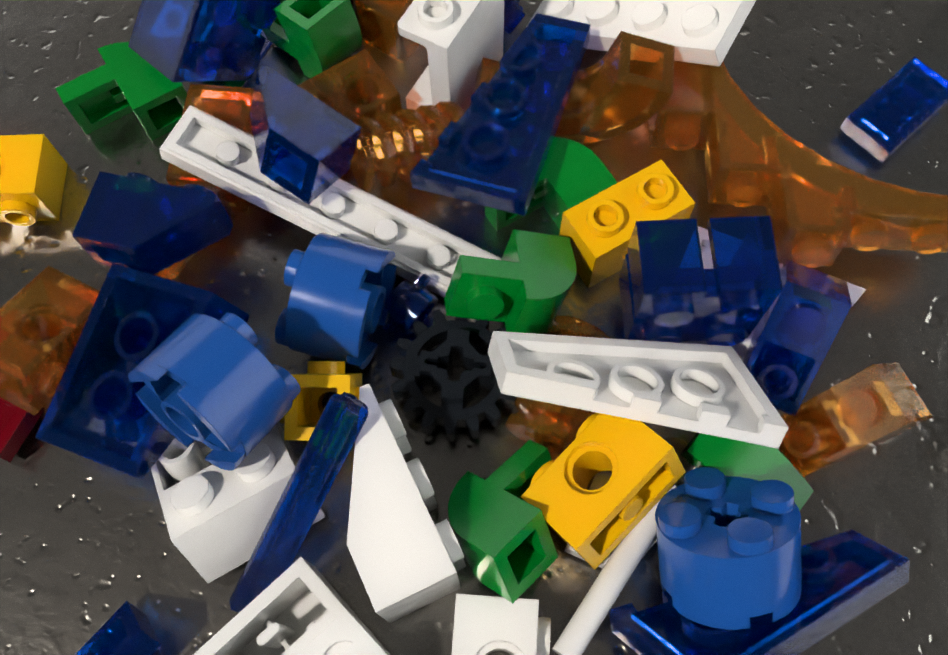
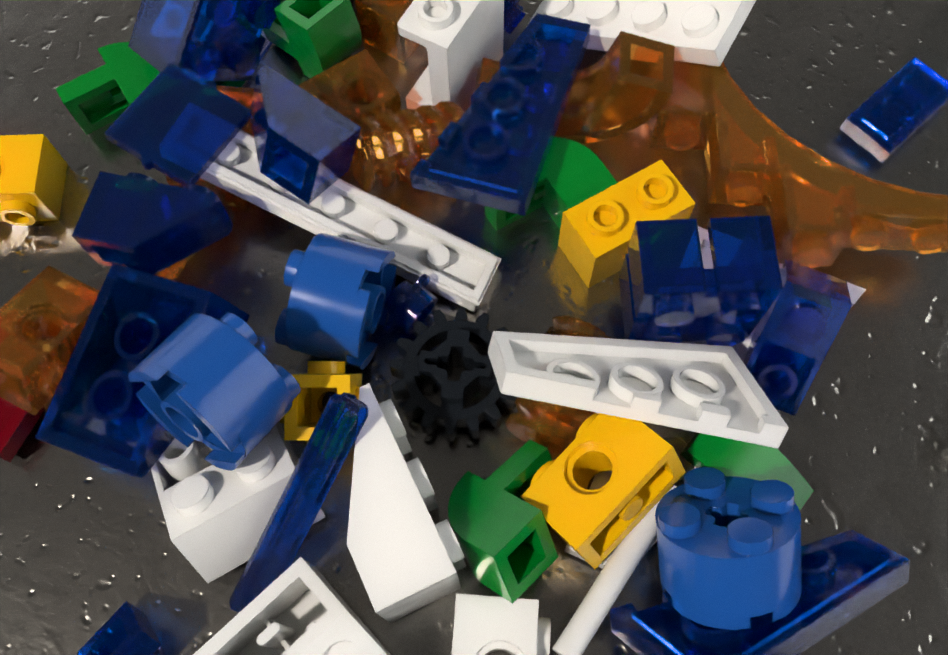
green brick [444,229,577,334] -> none
clear orange slope [779,362,933,477] -> none
none -> clear blue piece [104,62,252,189]

